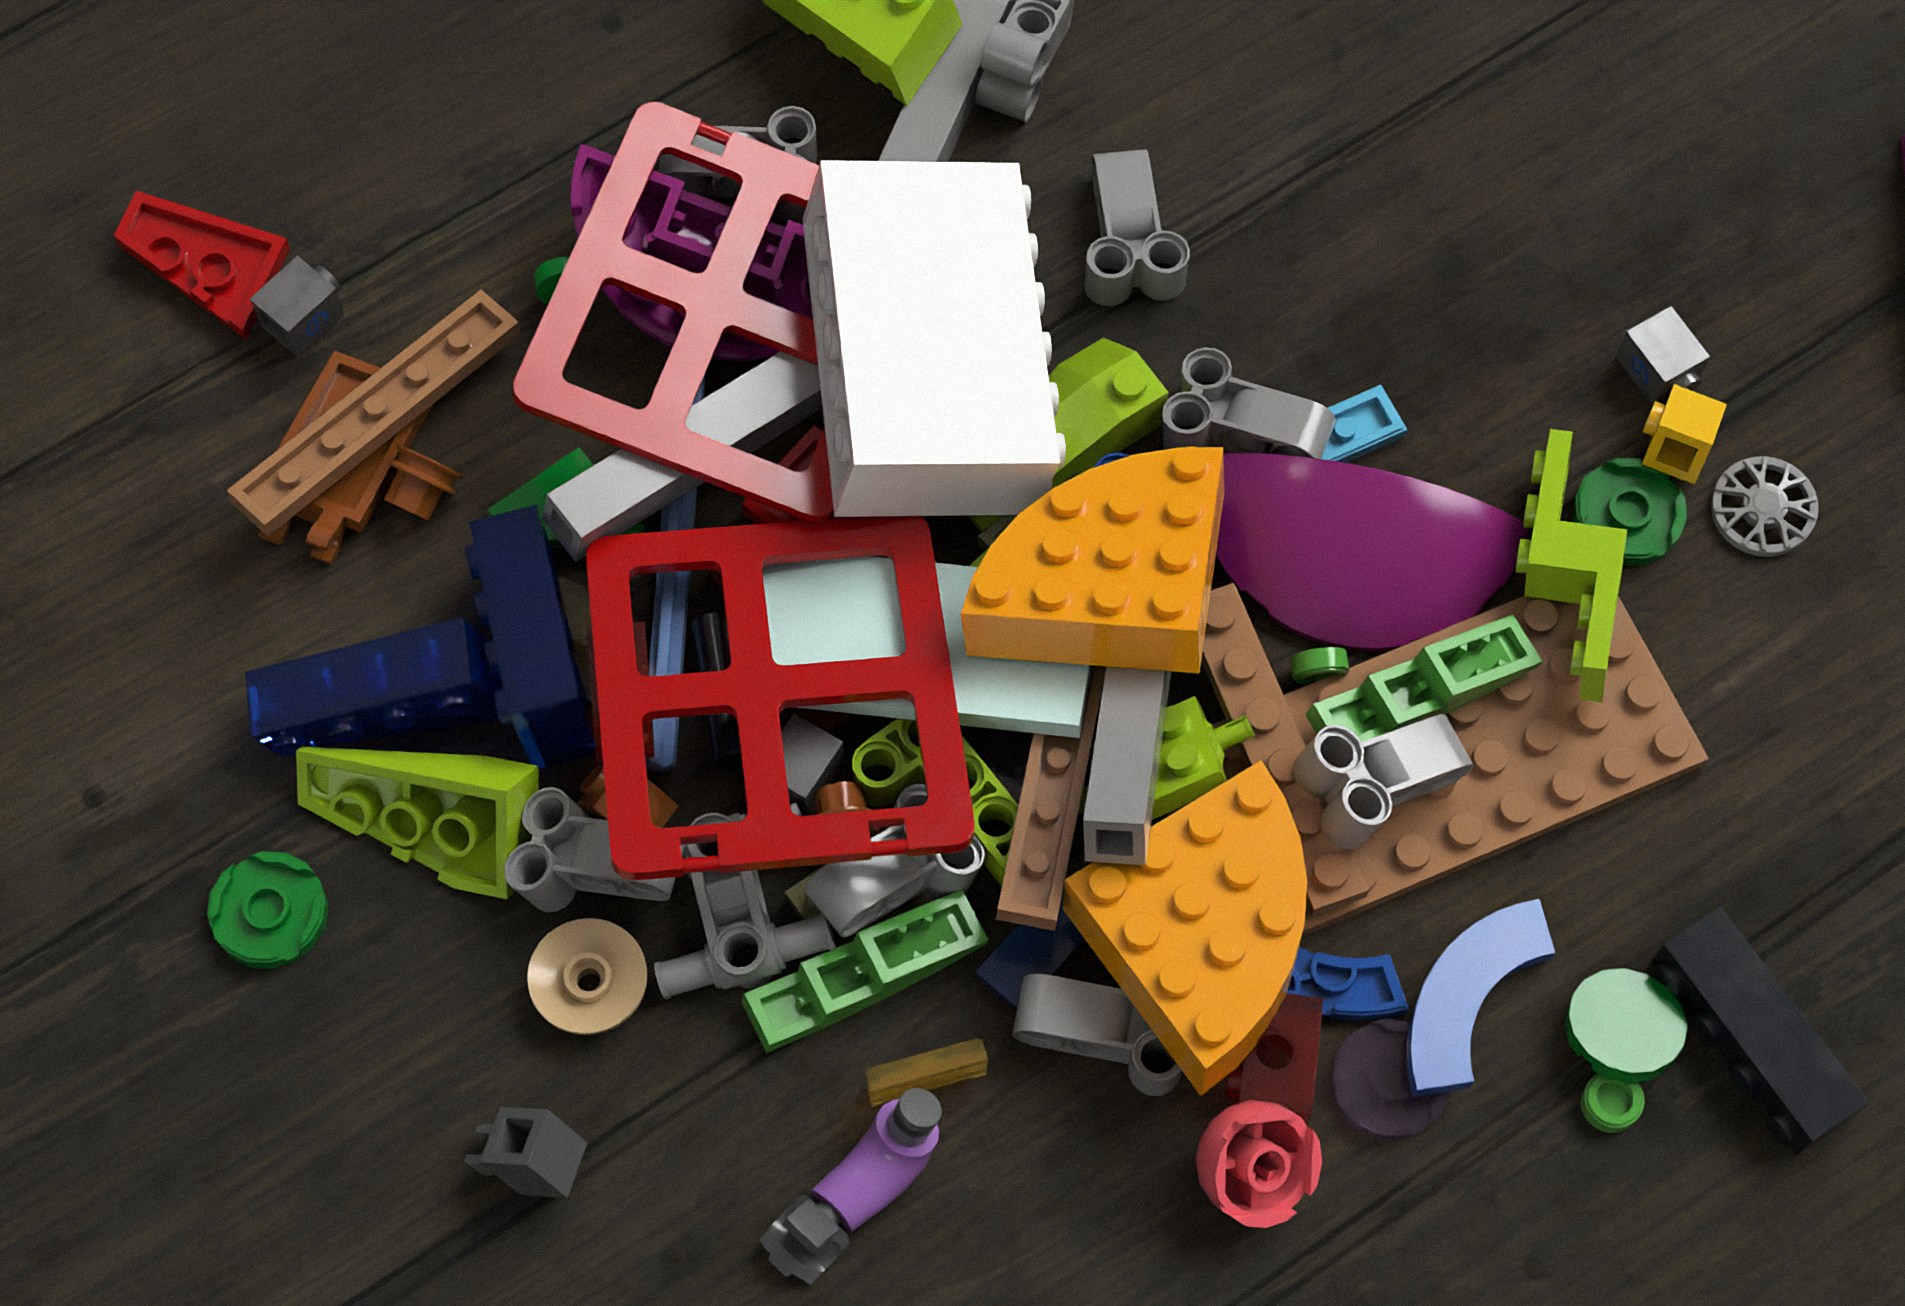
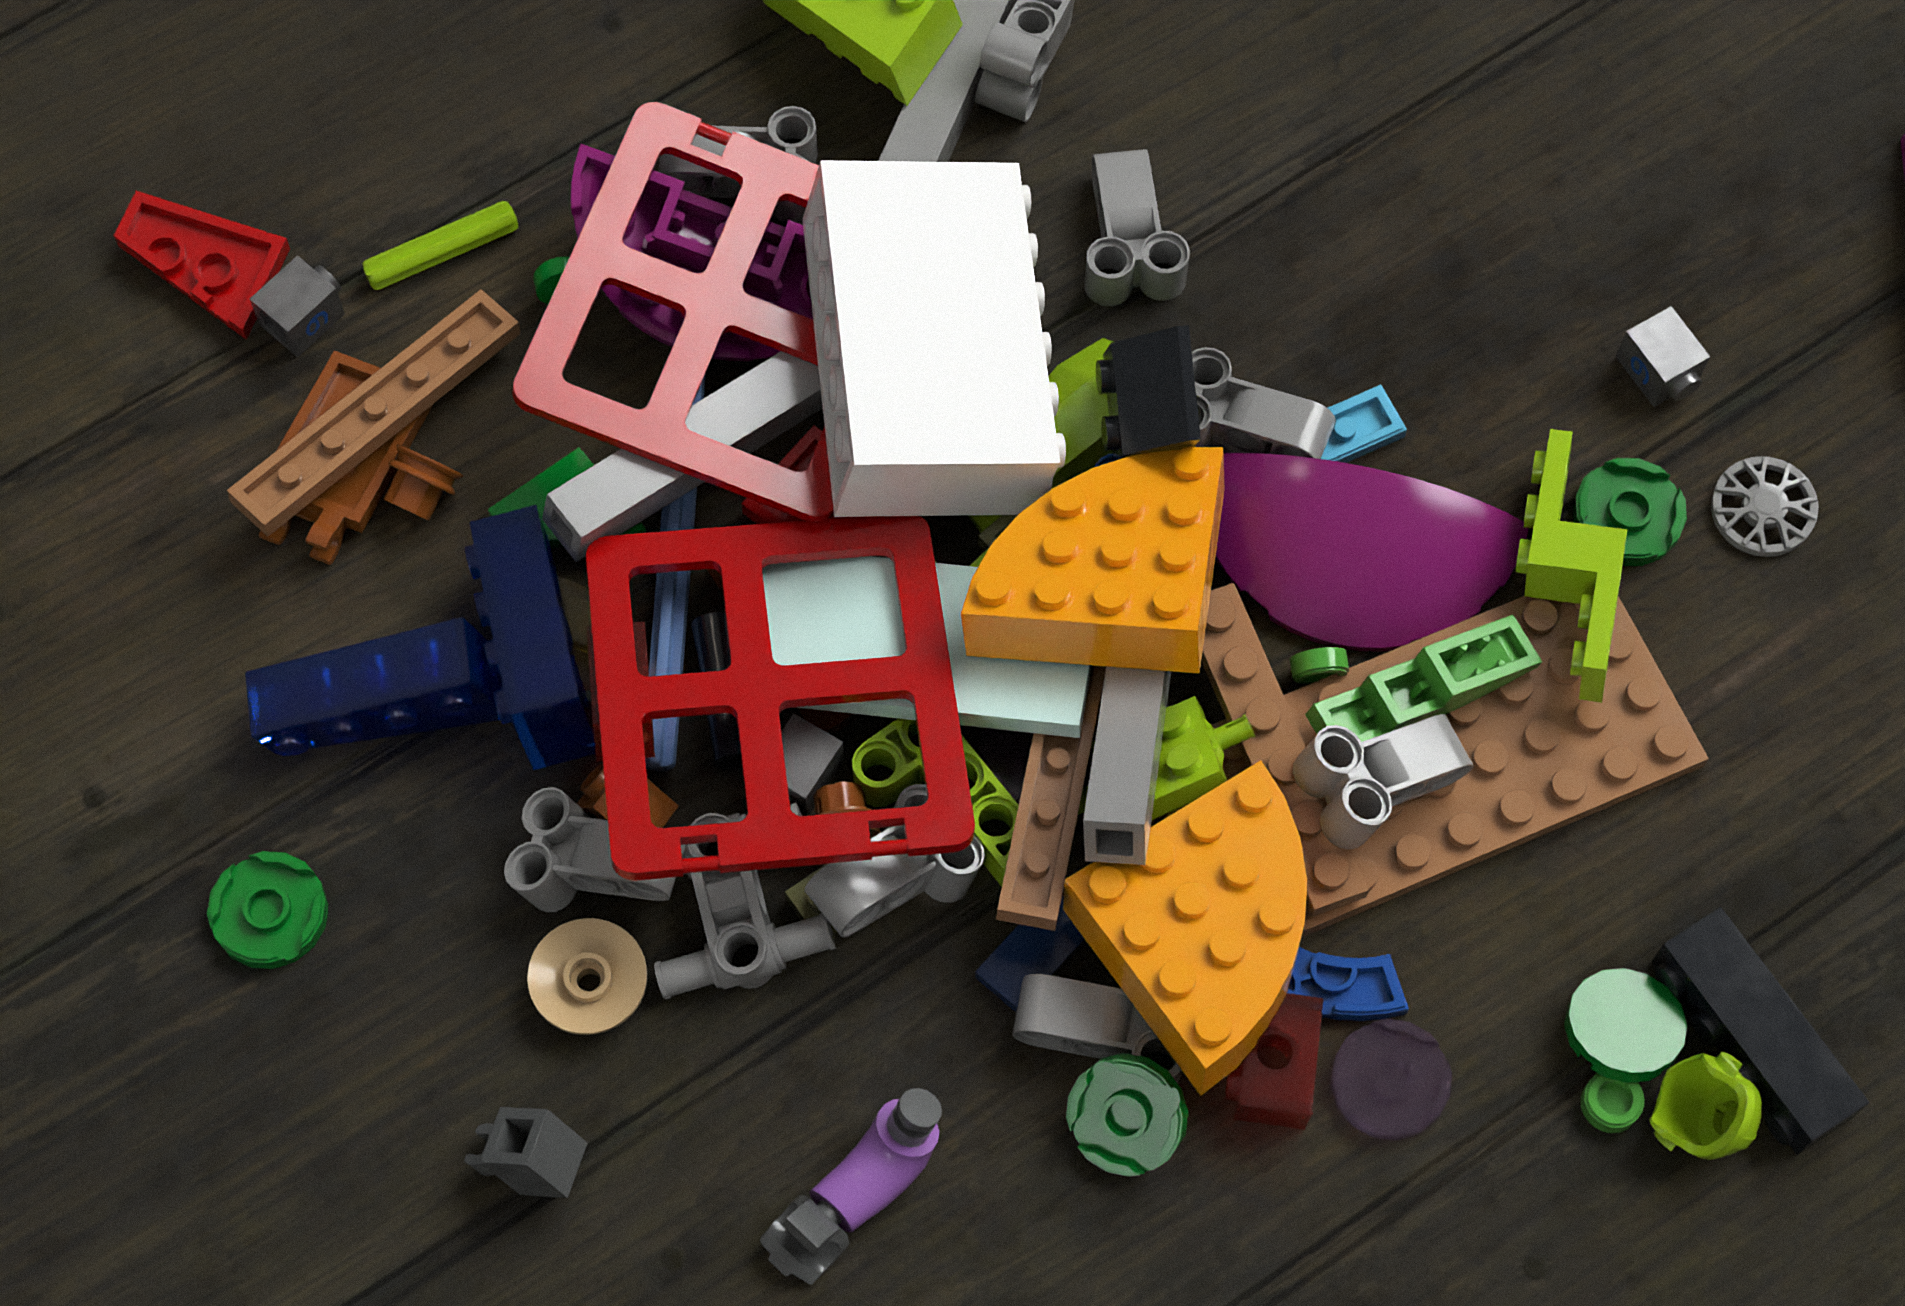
lime wedge [296,747,539,899] -> none
bright green slope [741,889,988,1053] -> none
clear yellow tile [865,1038,988,1107] -> none
coral cylinder [1196,1100,1322,1228] -> none
tile [1406,899,1555,1097] -> none
yellow brick [1642,384,1727,485] -> none
none -> lime axle [362,201,518,290]
none -> green tile [1066,1053,1188,1177]
none -> black slope [1096,325,1201,461]
none -> lime cap [1649,1052,1762,1160]

